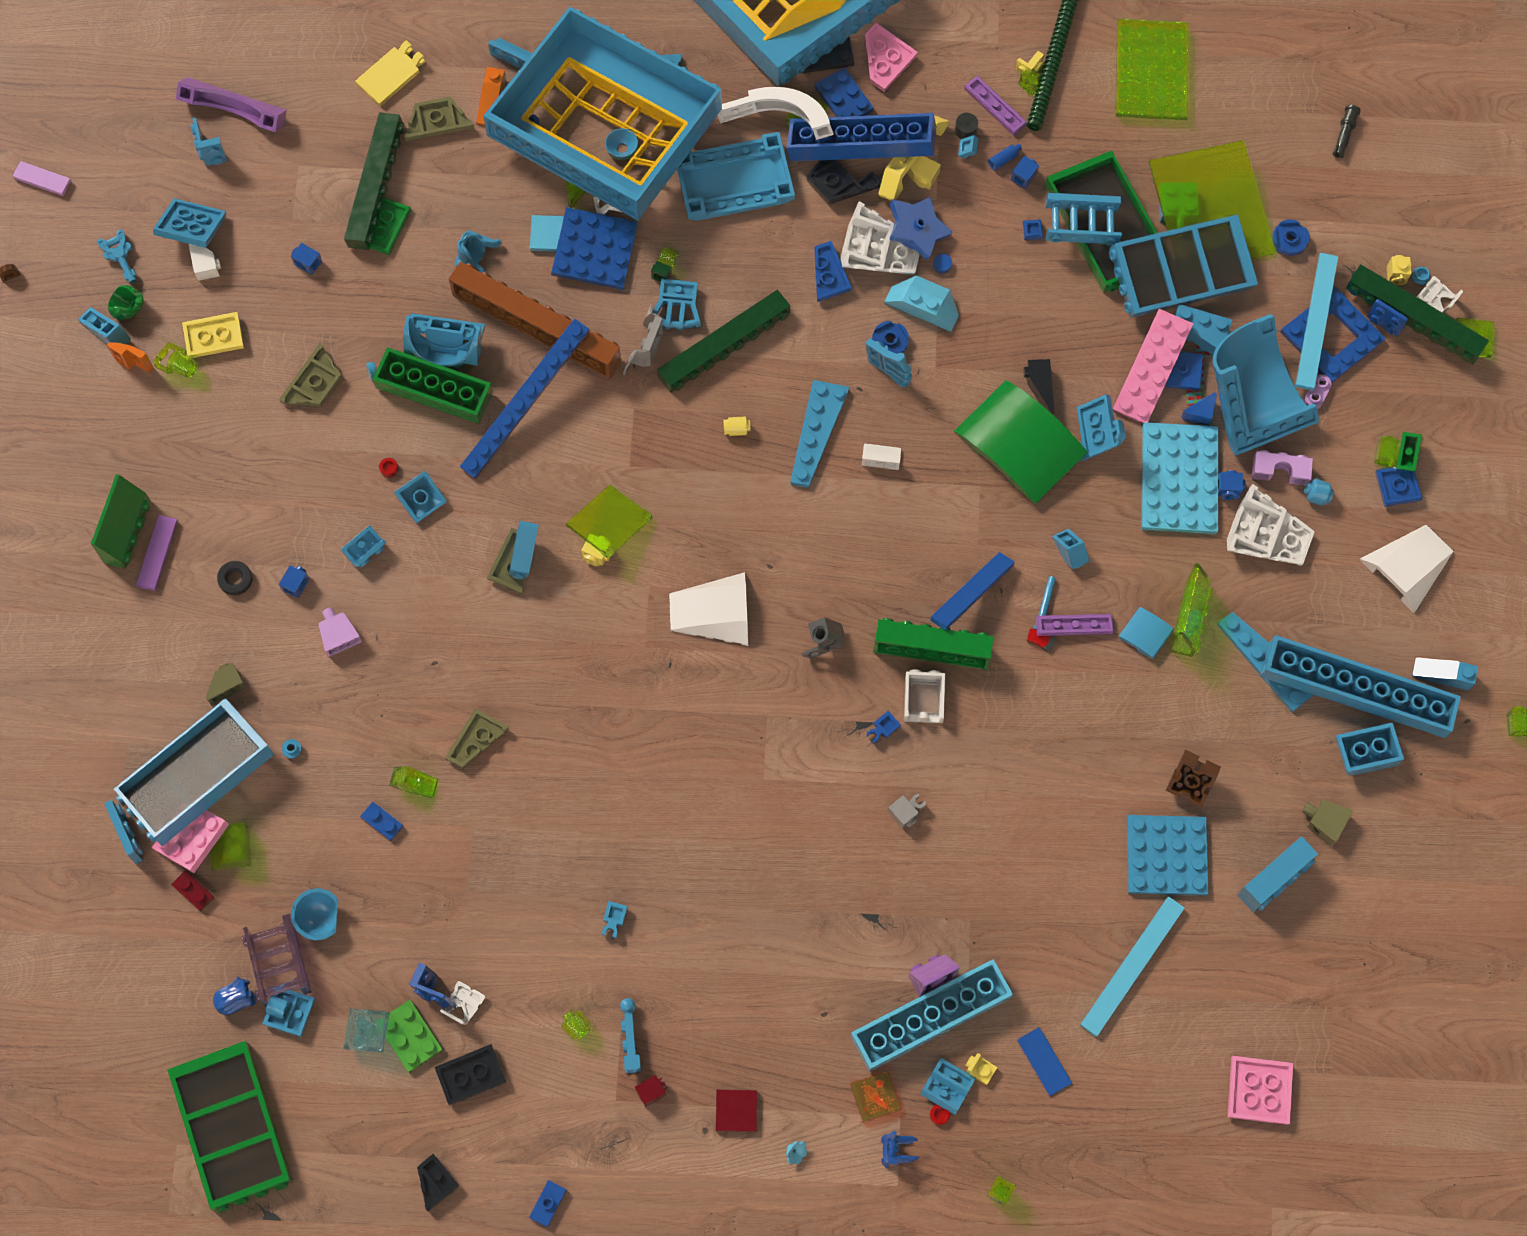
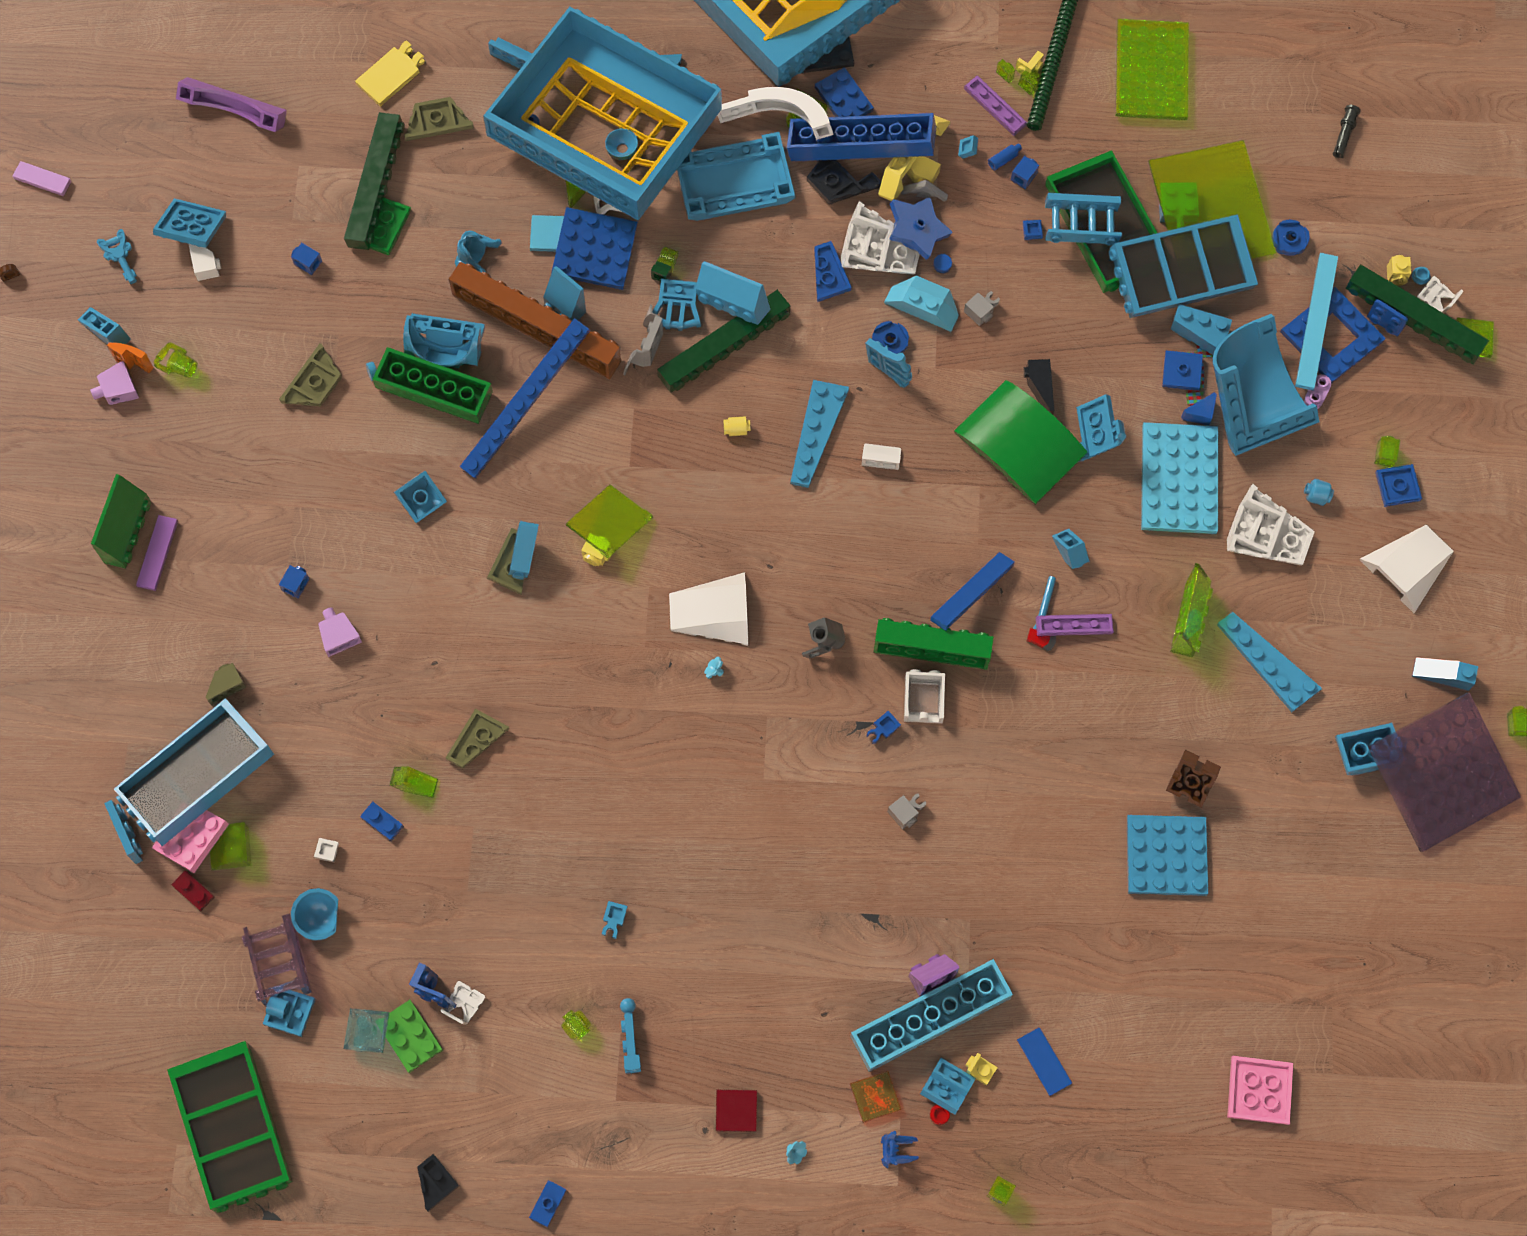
green hair [108,285,144,321] -> none
light yellow plate [182,312,244,359] -> none
dark azure bracket [190,118,227,166] -> none
blue piece [213,977,257,1015] -> none
black tyre [217,561,252,595] -> none
dark azure plate [282,739,302,759] -> none
dark azure bracket [340,525,386,567] -> none
red tile [379,458,399,478] -> none
black plate [434,1044,506,1106] -> none
orange slope [476,67,506,126] -> none
dark red brick [635,1075,667,1107] -> none
bright pink plate [865,23,918,92] -> none
pearl dark grey piece [955,113,978,139] -> none
medium azure tile [1080,896,1185,1037] -> none
bright pink plate [1113,309,1193,423] -> none
dark azure slope [1119,607,1174,659] -> none
blue brick [1218,470,1246,500] -> none
dark azure brick [1237,836,1318,913] -> none
lavender arch [1251,450,1313,486] -> none
dark azure brick [1260,635,1461,738] -> none
olive torso [1302,800,1353,846] -> none
green slope [1396,432,1424,472] -> none
none -> lavender torso [90,361,139,405]
none -> white plate [314,838,339,863]
none -> dark azure slope [543,266,586,321]
none -> dark azure slope [695,261,770,325]
none -> medium azure plant [704,656,724,679]
none -> light grey tile [901,180,948,201]
none -> light grey brick [964,291,1000,326]
none -> clear neon green plate [996,59,1015,83]
none -> plate [1368,693,1521,852]

